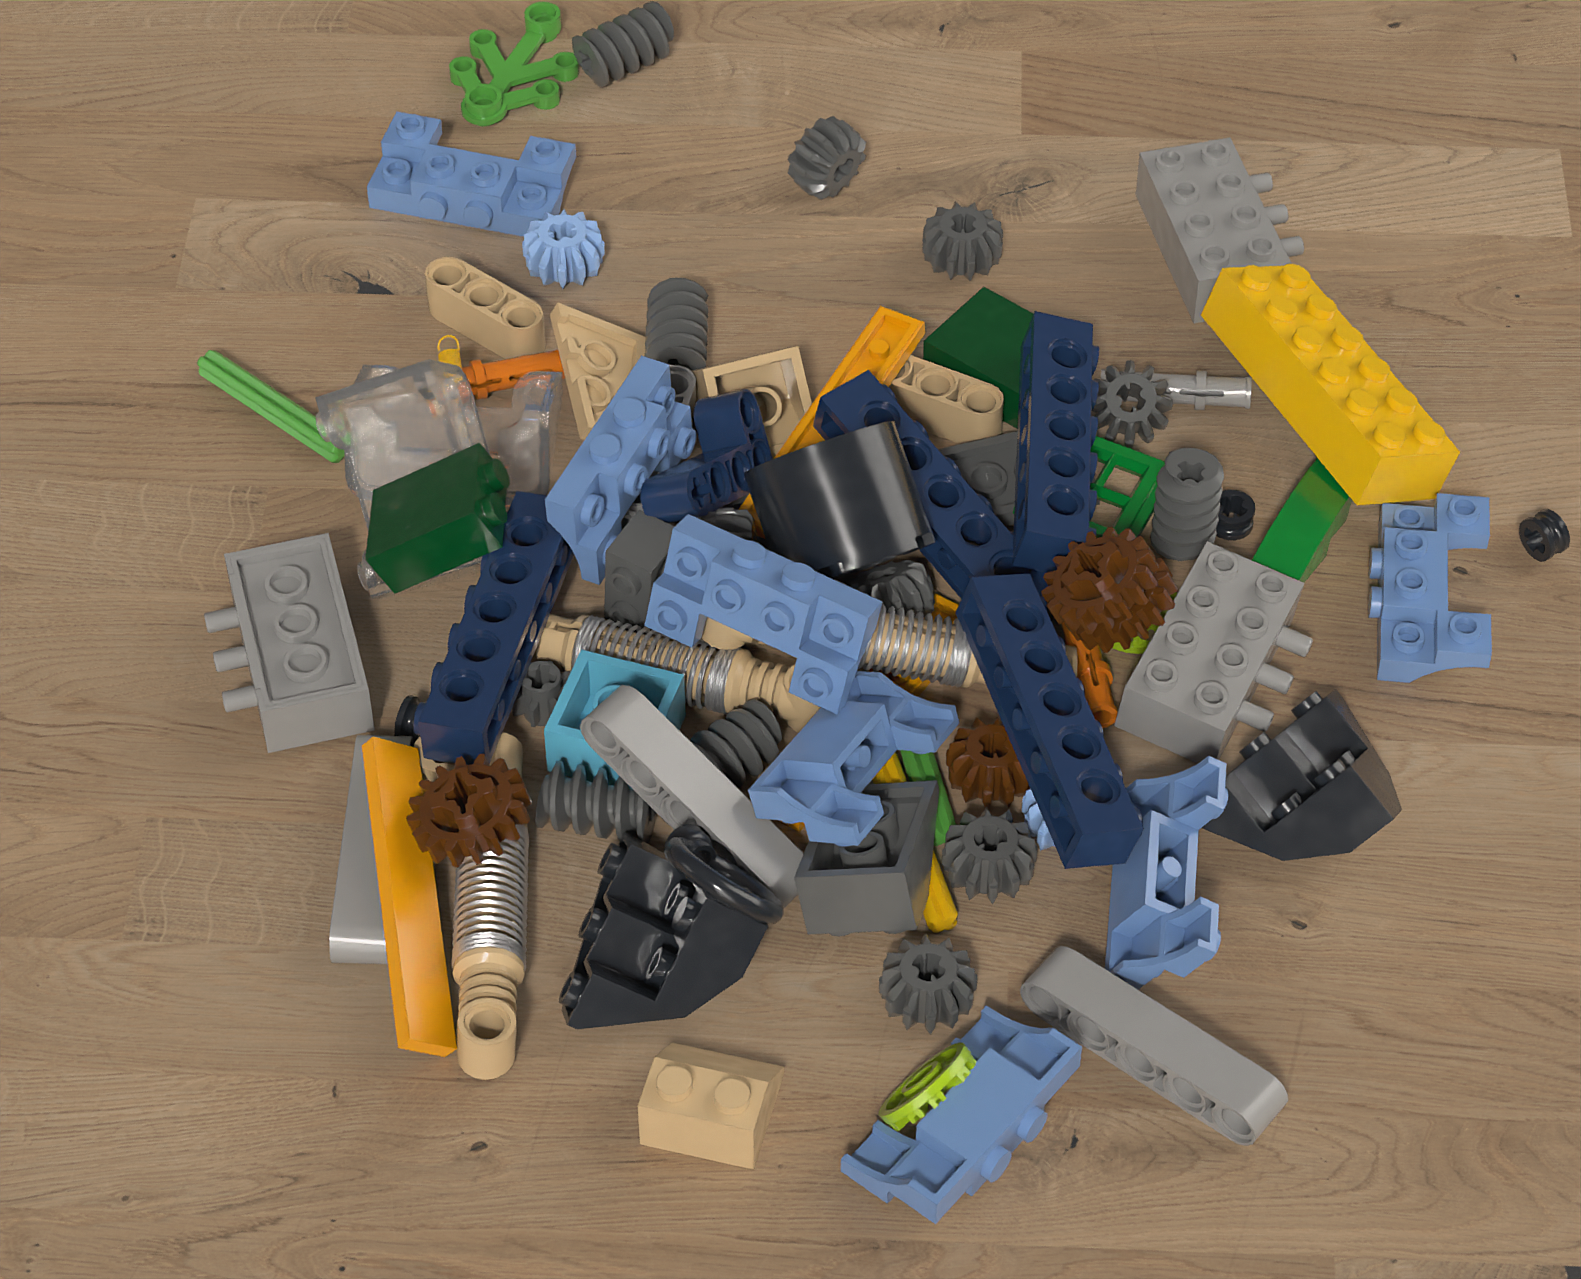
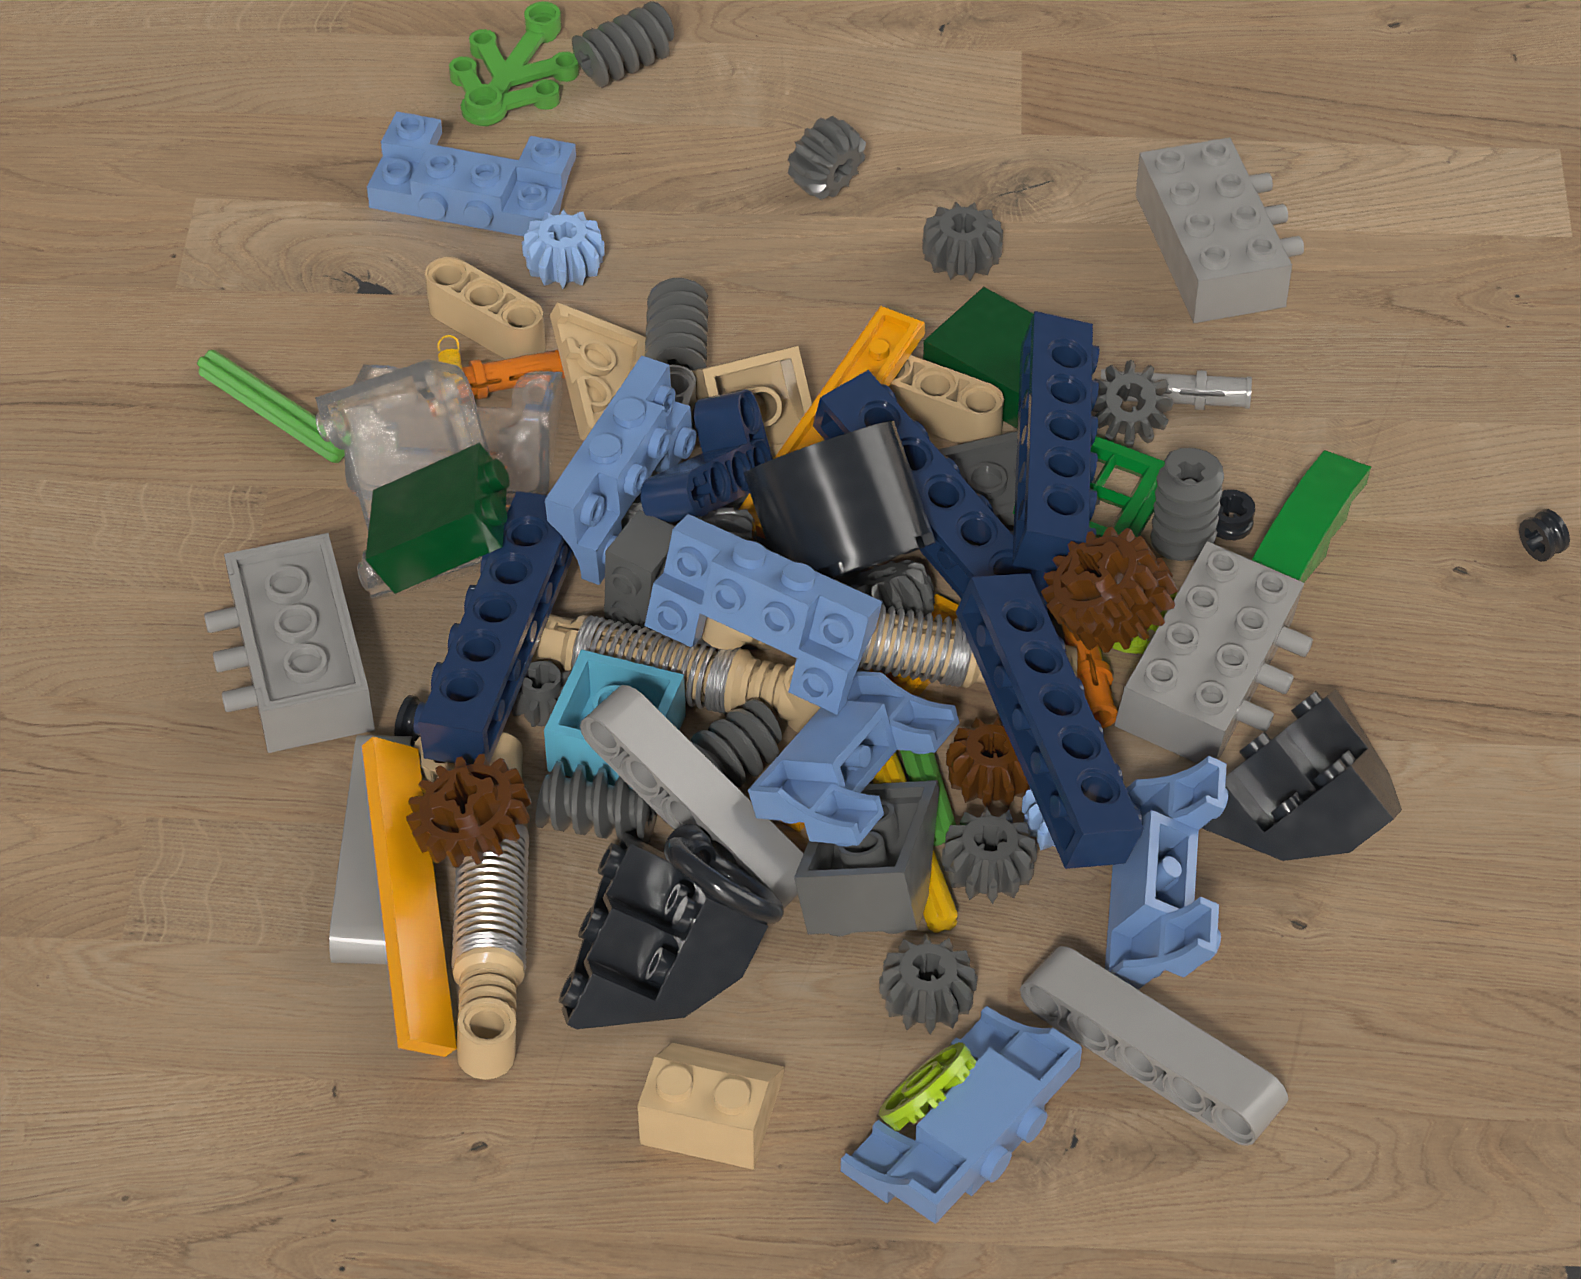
yellow brick [1201,264,1460,506] -> none
medium blue bracket [1368,493,1492,683] -> none

